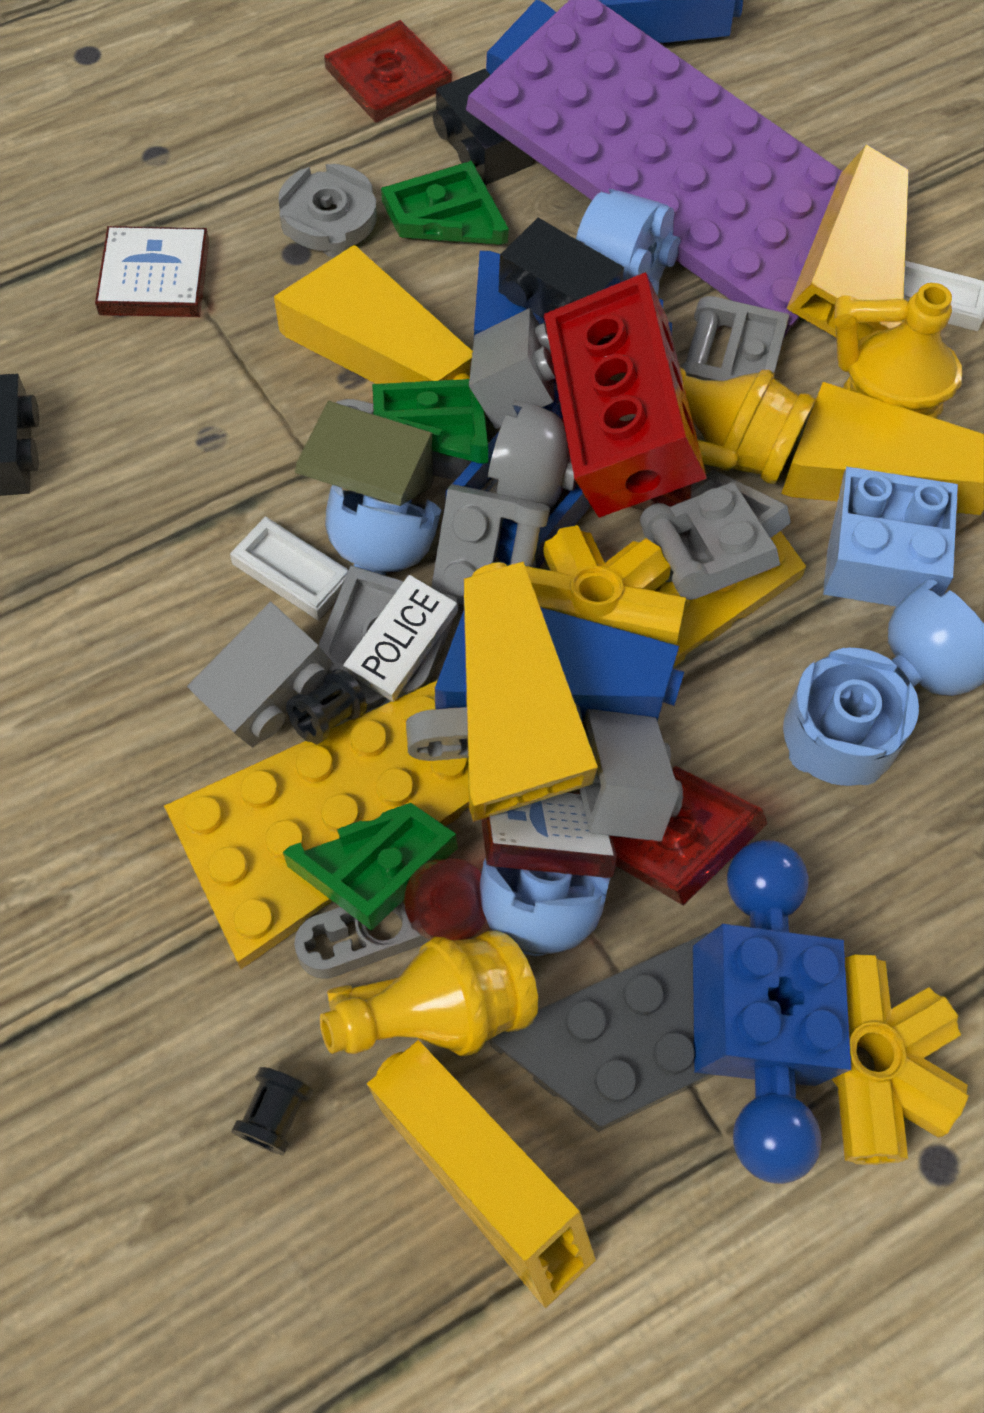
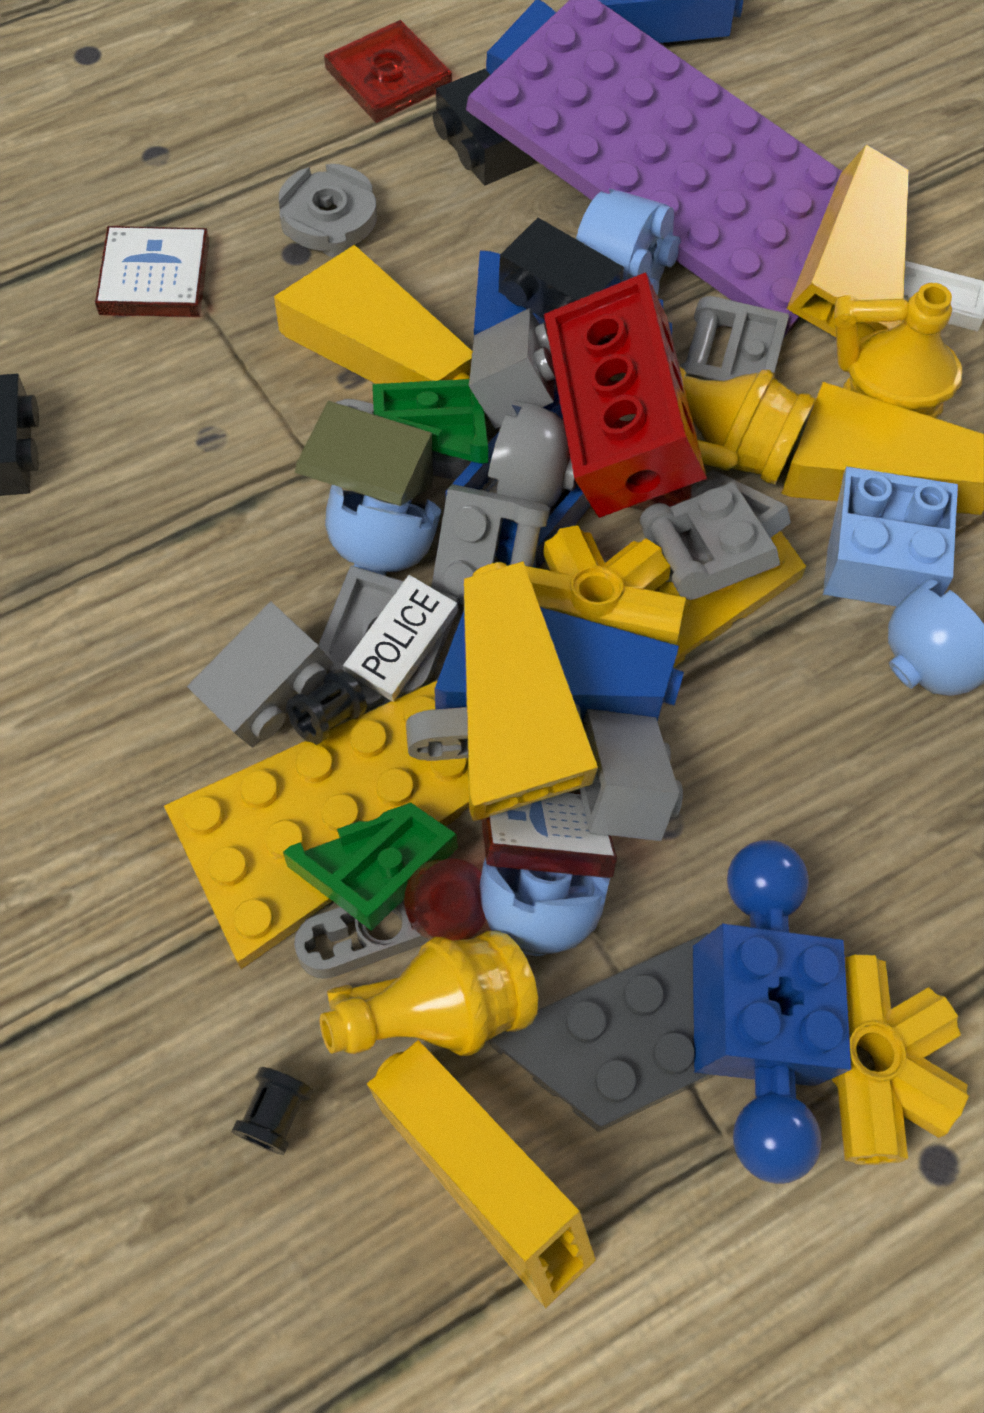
white tile [230,516,348,621] -> none
green wing [381,161,509,245] -> none
clear red tile [599,766,768,906] -> none
light blue brick [783,647,919,786] -> none

